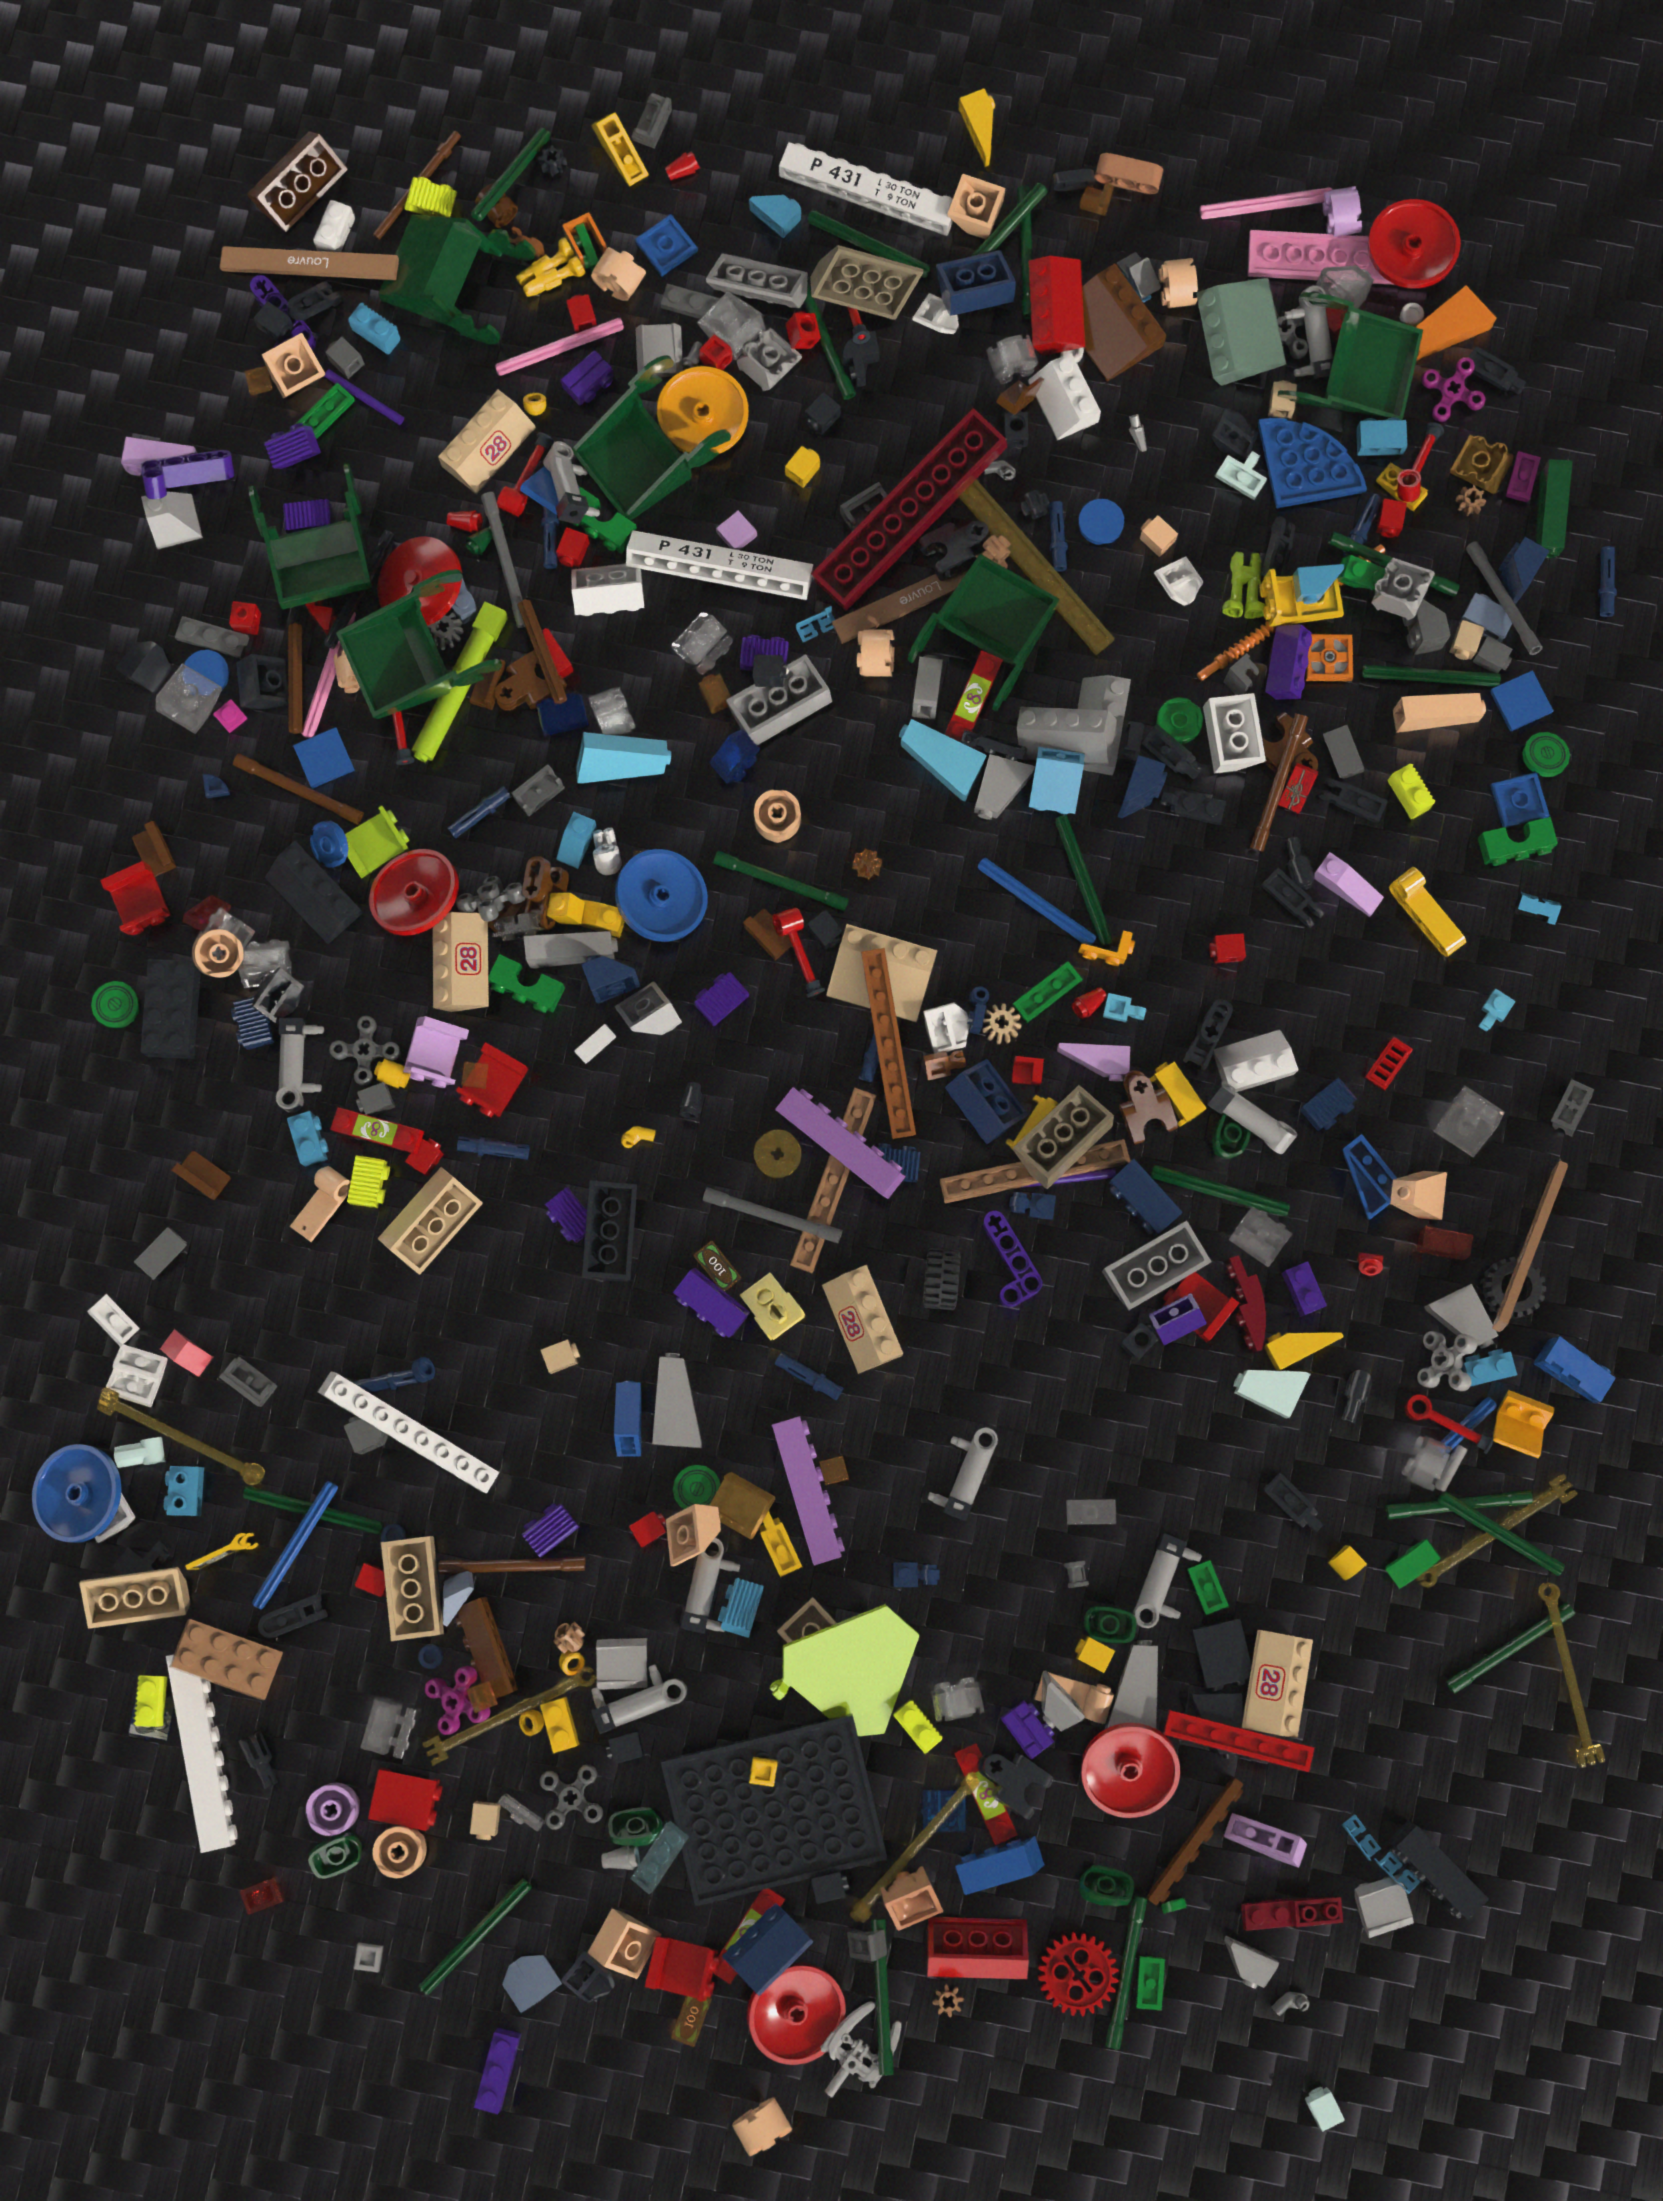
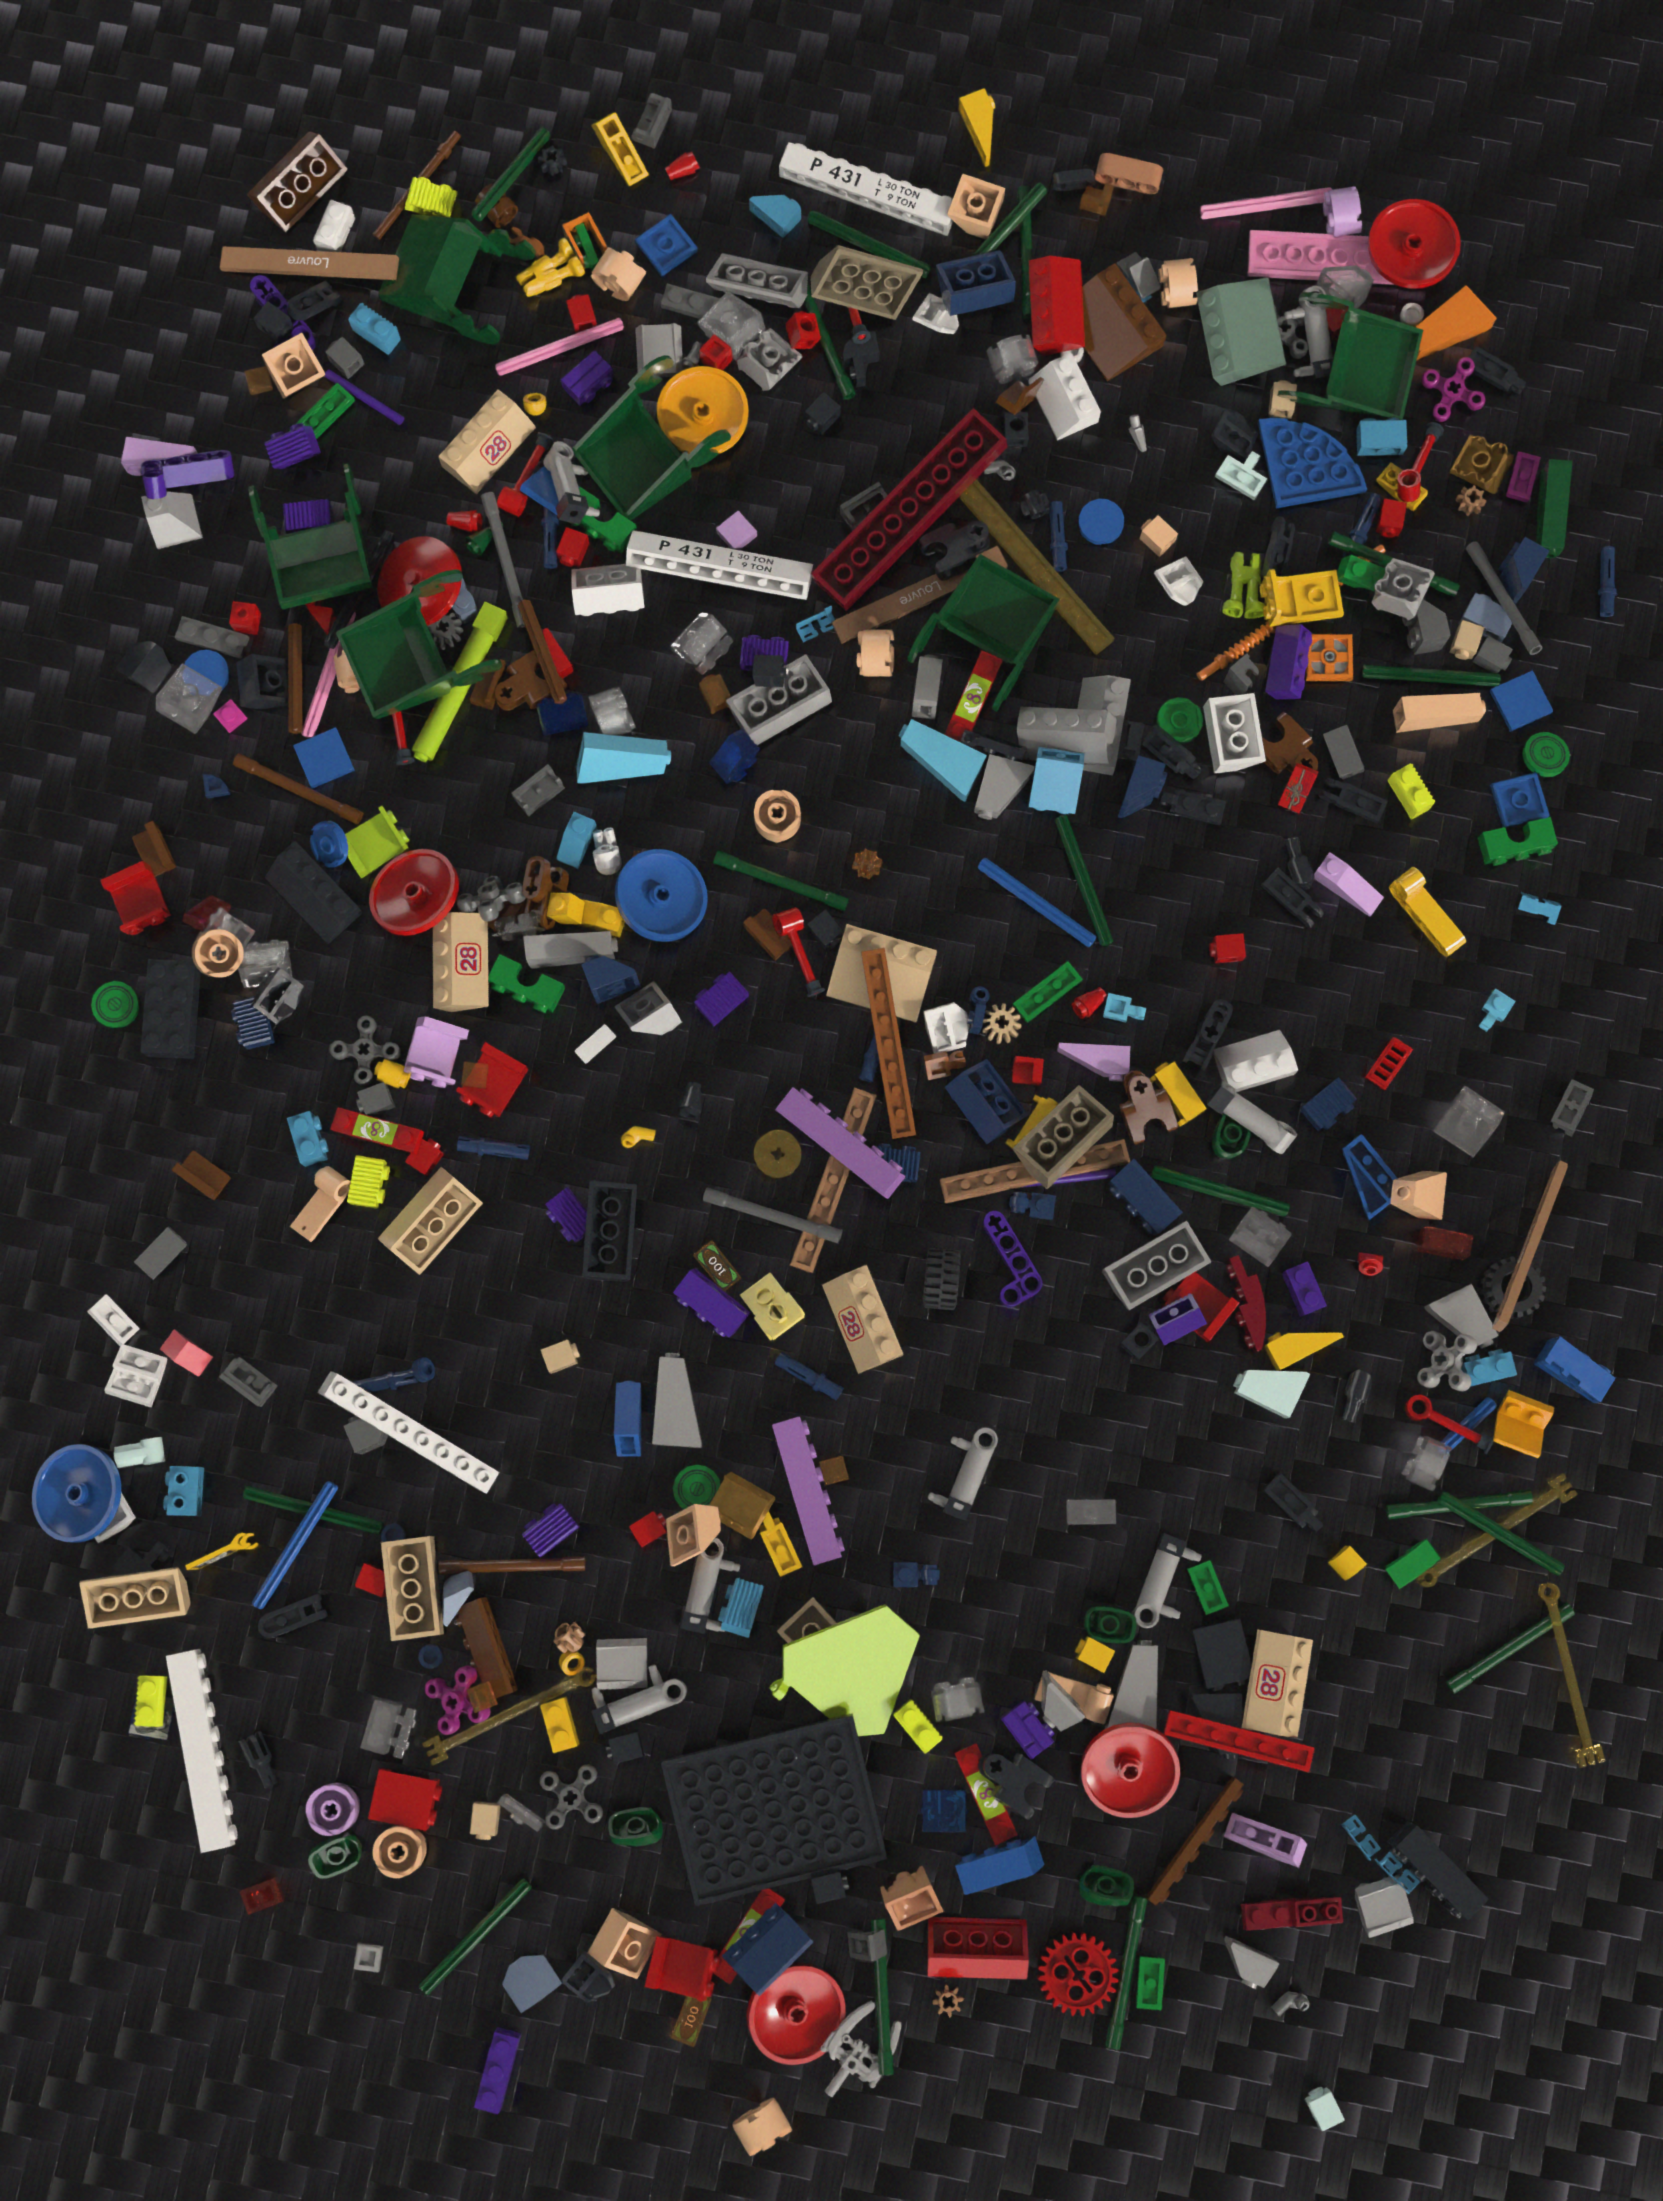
clear yellow hinge [97,1388,265,1485] -> none
medium nougat brick [169,1619,283,1700] -> none
light grey piece [276,1018,324,1113] -> none
dark blue pin [447,786,511,839] -> none
yellow piece [519,1710,544,1736] -> none
light grey cone [602,1845,640,1870] -> none
clear light blue plate [631,1821,689,1894] -> none
yellow tile [749,1757,778,1787] -> none
yellow brick [785,446,820,488] -> none
clear yellow hinge [850,1772,979,1923] -> none
medium nougat gear [982,535,1011,564] -> none
dark grey bush [1064,1560,1089,1588] -> none
light orange bracket [1079,931,1135,966] -> none
green tile [1161,1898,1187,1914] -> none
reddish brown piece [1250,713,1309,852] -> none
dark azure slope [1293,564,1344,604] -> none
light grey piece [1434,1445,1467,1492] -> none

